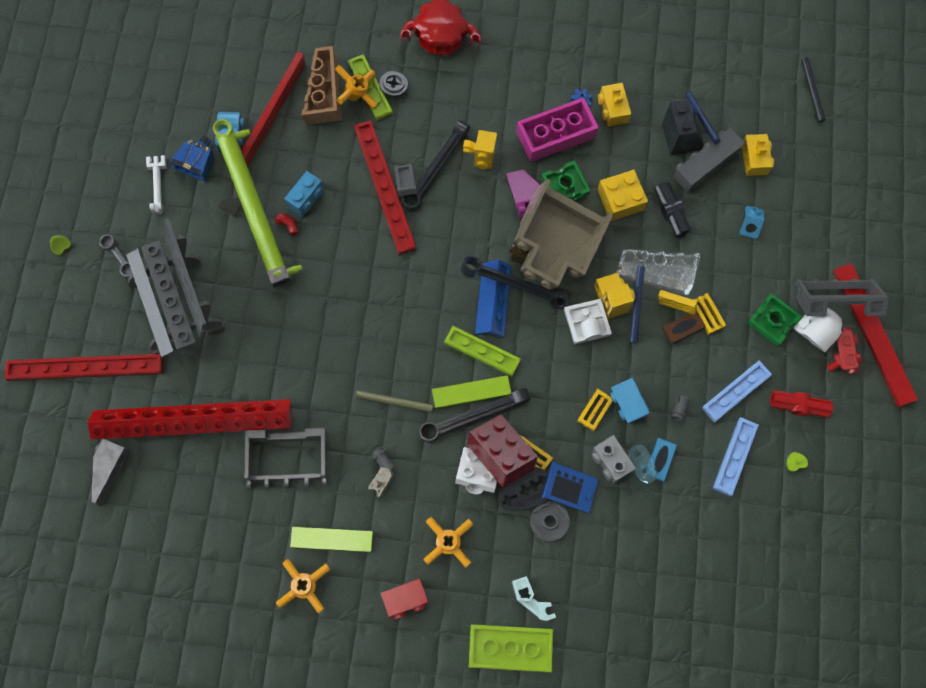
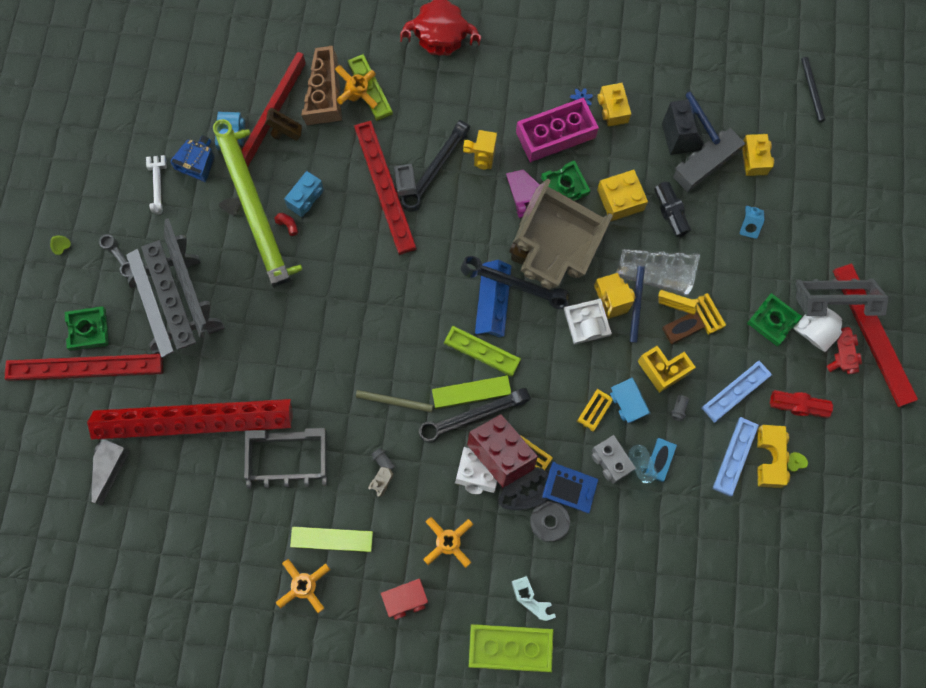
dark grey gear [380,71,408,97] -> none
none -> green brick [64,306,109,351]
none -> dark brown tile [265,108,302,141]
none -> yellow brick [637,346,696,393]
none -> yellow arch [757,425,790,488]

